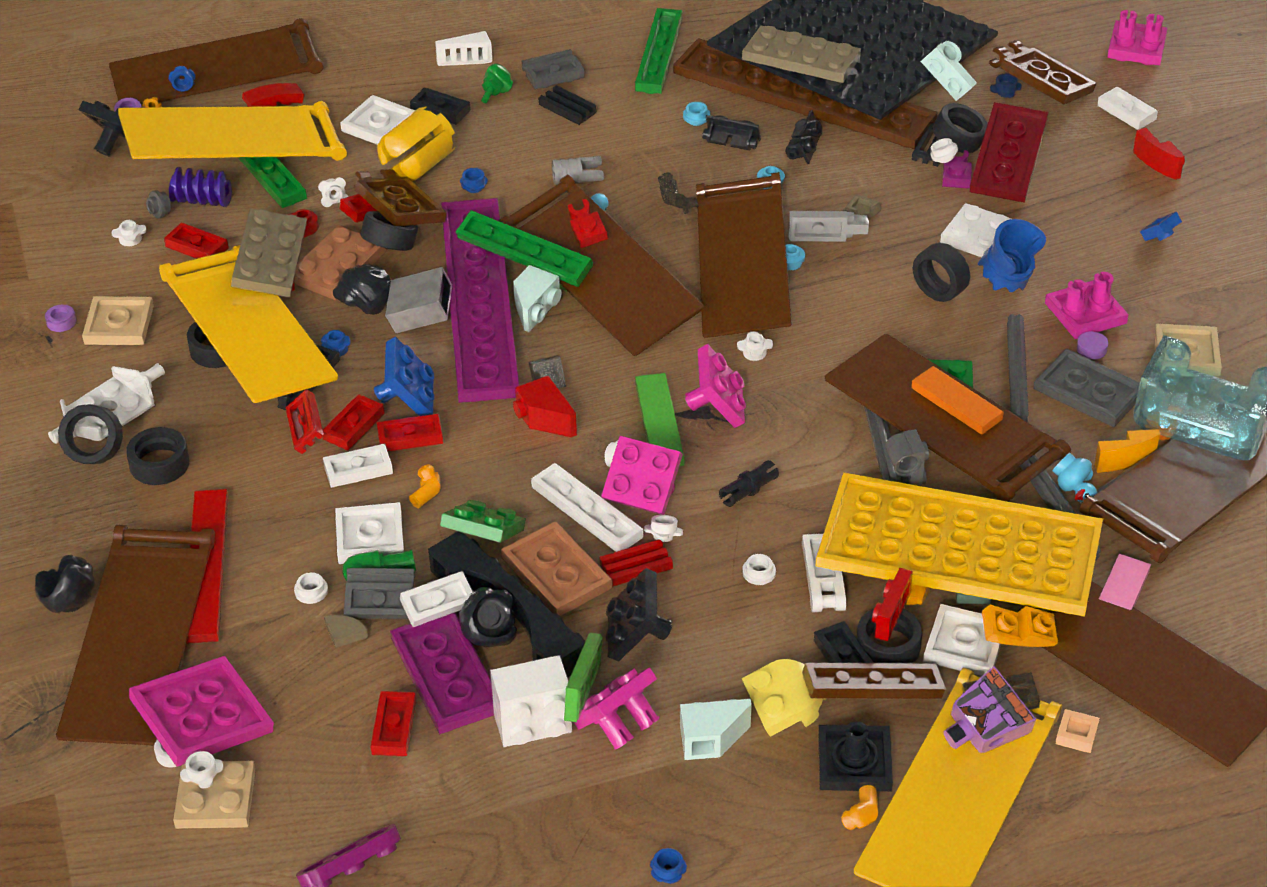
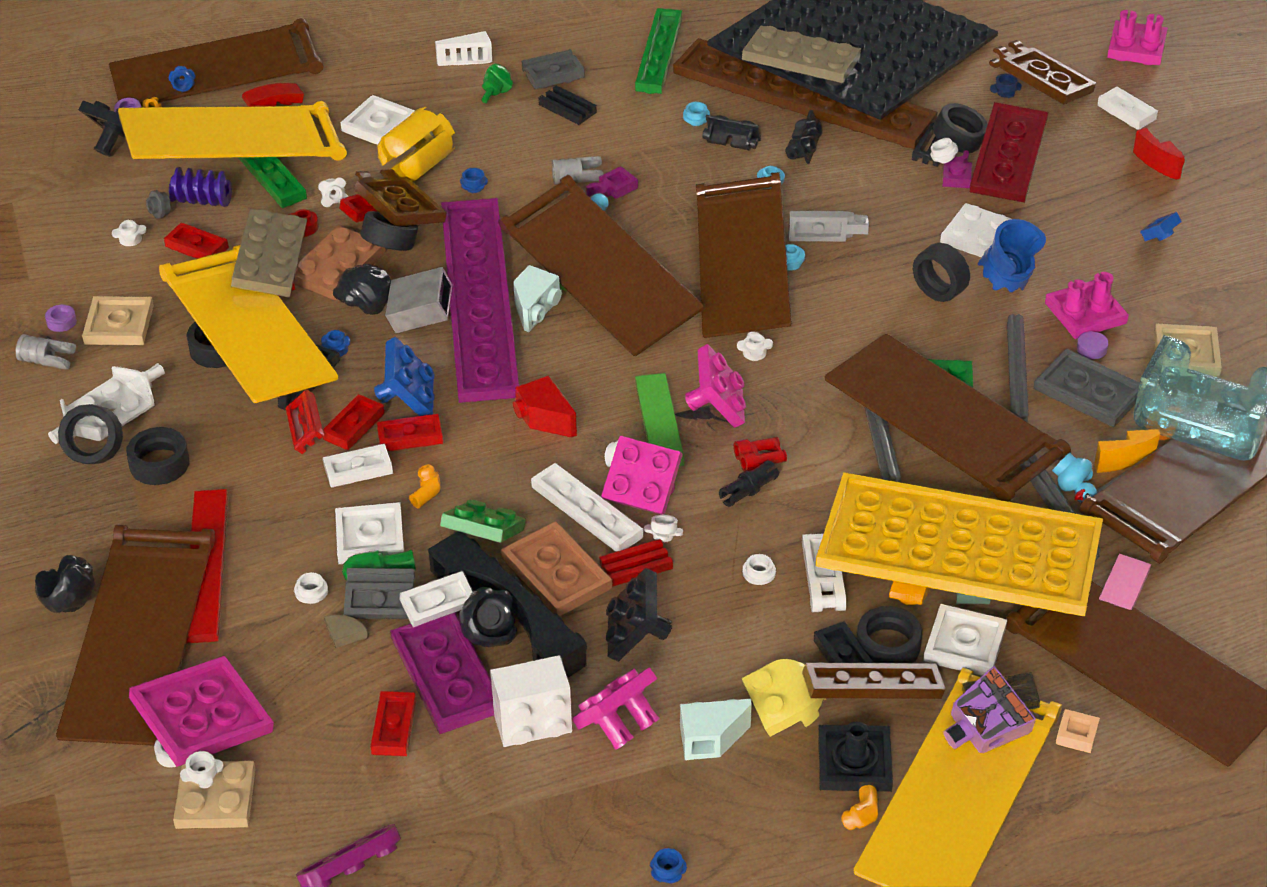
black plate [410,87,470,125] -> none
green plate [456,210,593,287] -> none
clear smoke tile [528,355,566,388] -> none
bright green tile [564,633,603,722] -> none
red plate [568,199,608,248] -> none
clear smoke arm [658,172,699,214] -> none
dark tan tile [843,194,881,218] -> none
red plate [872,568,913,641] -> none
dark grey plate [886,429,929,486] -> none
orange tile [911,366,1004,435] -> none
light aqua plate [921,41,977,101] -> none
light orange slope [982,605,1058,647] -> none
none -> light grey hinge [16,334,76,370]
none -> magenta plate [586,166,638,199]
none -> red piece [733,437,787,471]

